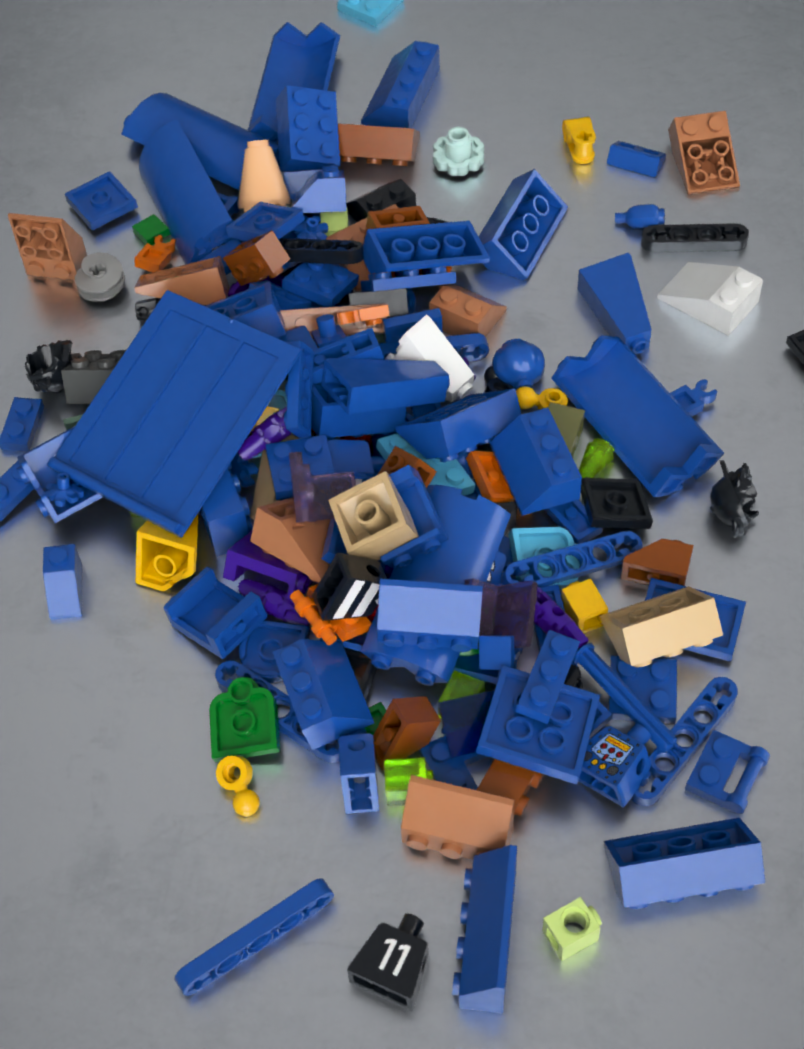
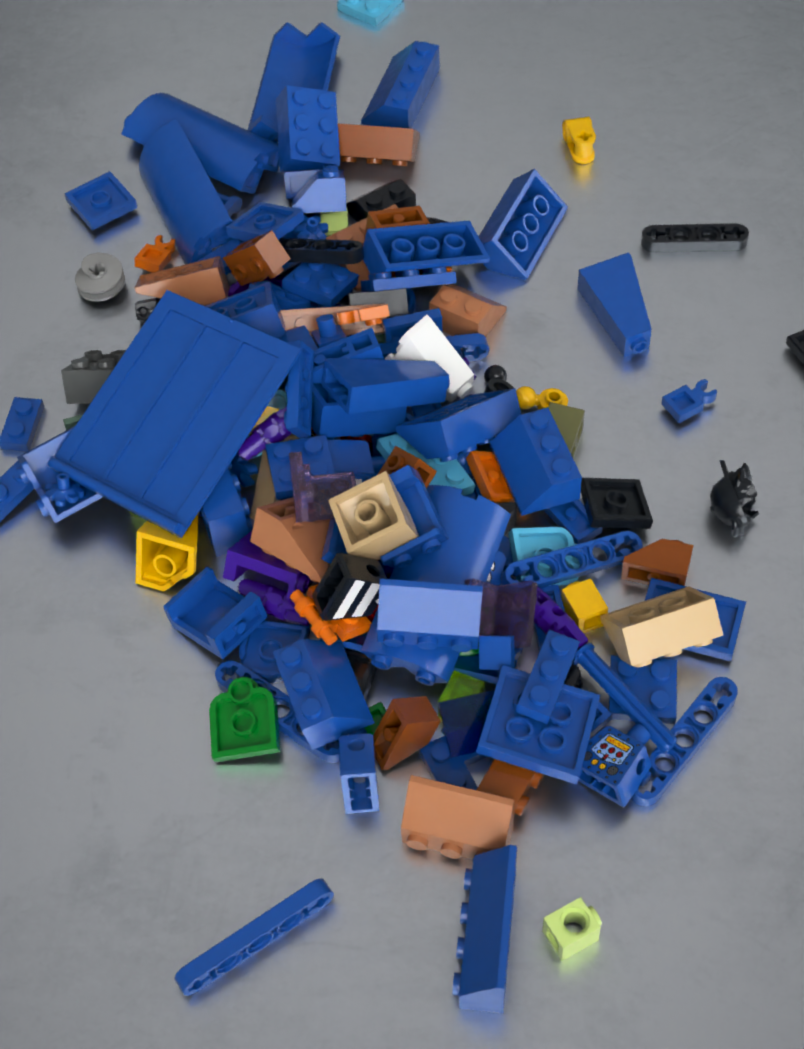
nougat slope [8,213,87,280] -> none
black hair [25,340,82,393] -> none
slope [43,544,82,620] -> none
green tile [132,214,170,245] -> none
yellow plate [216,756,260,817] -> none
light nougat cone [238,140,291,213] -> none
black torso [347,913,429,1011] -> none
clear neon green brick [384,757,433,806] -> none
light aqua plant [433,127,484,176] -> none
blue plant [492,339,545,390] -> none
blue cylinder [551,335,724,497] -> none
clear neon green cone [579,438,615,478] -> none
slope [604,817,765,909] -> none
blue slope [607,141,666,177] -> none
blue plant [615,204,665,230] -> none
white slope [657,262,763,336] -> none
nougat slope [668,111,740,194] -> none
blue plate [685,729,770,814] -> none

